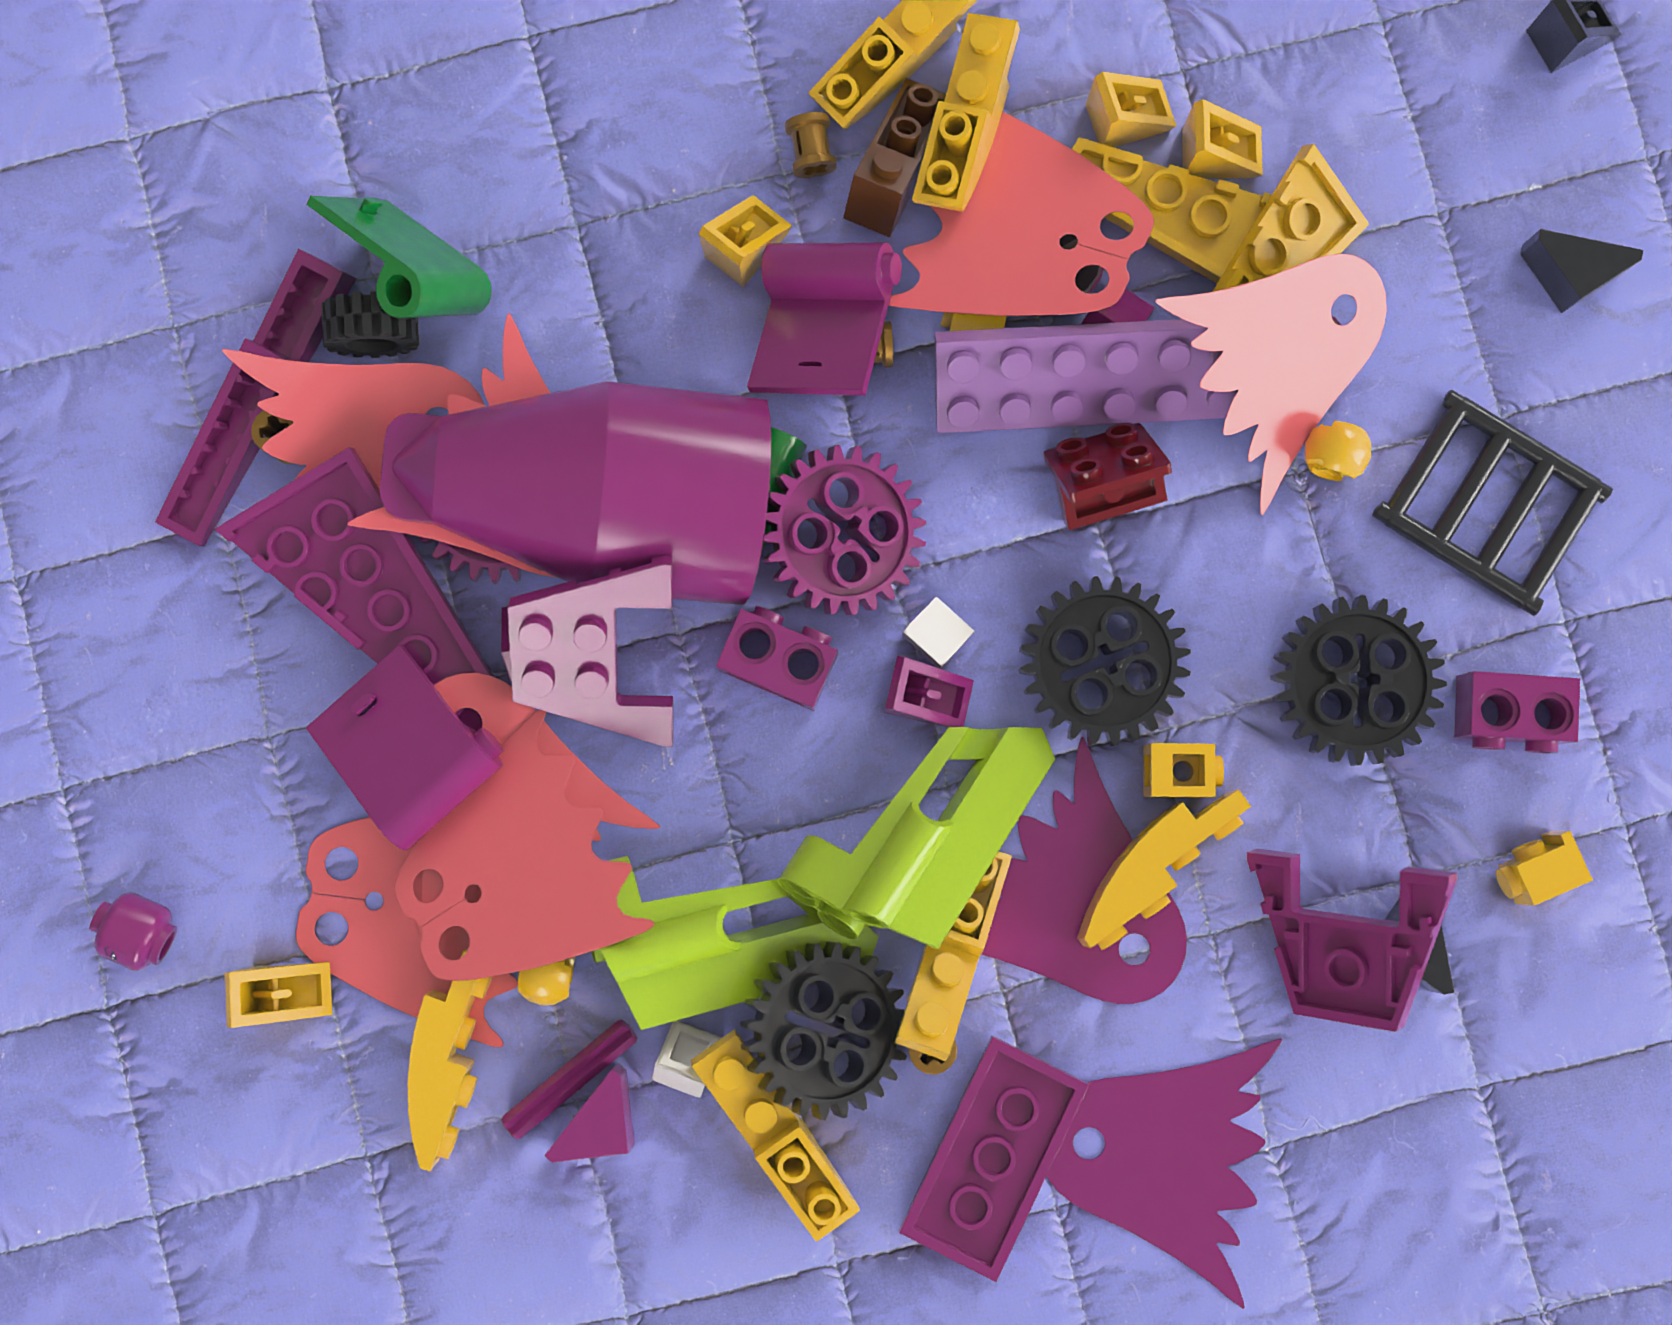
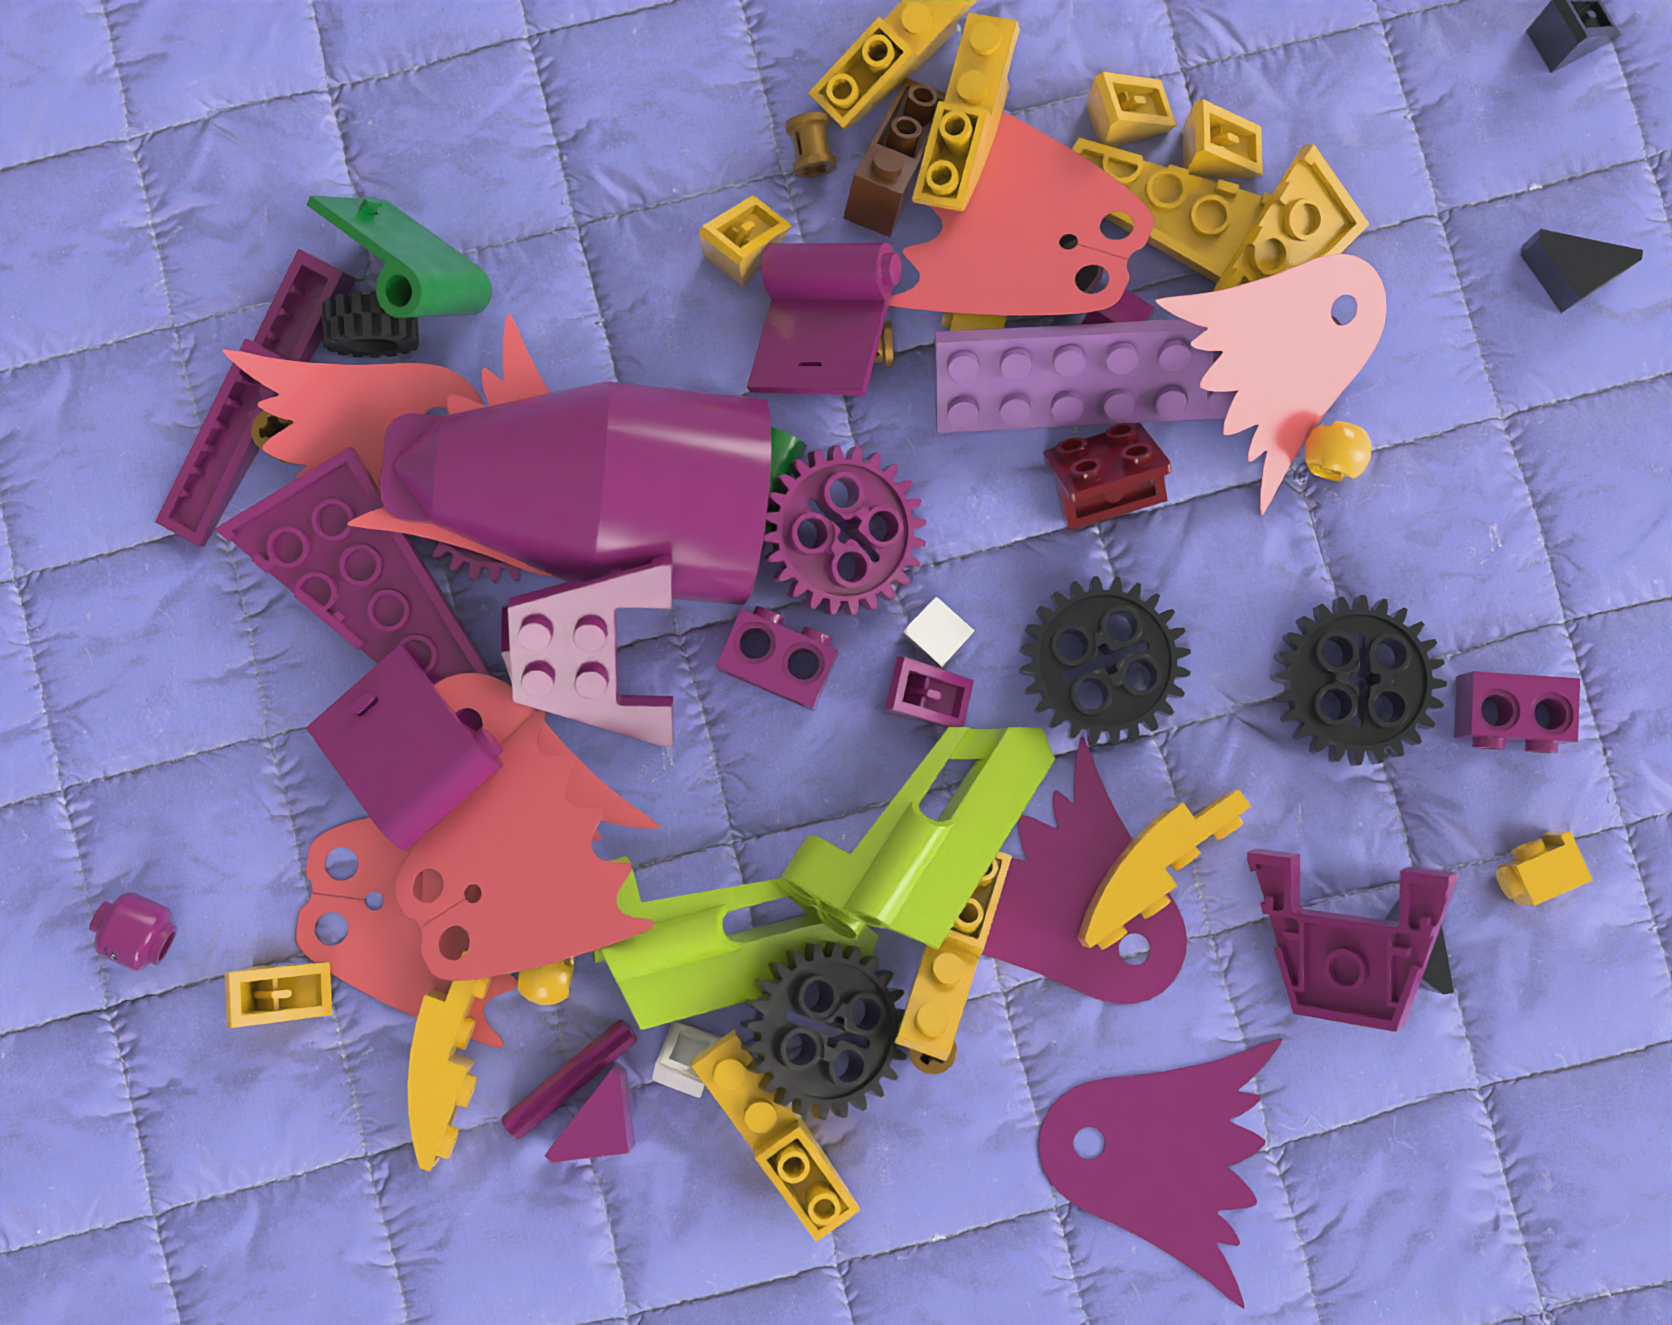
magenta plate [899,1035,1089,1282] -> none
yellow brick [1143,743,1224,798] -> none
black bar [1372,390,1613,616] -> none

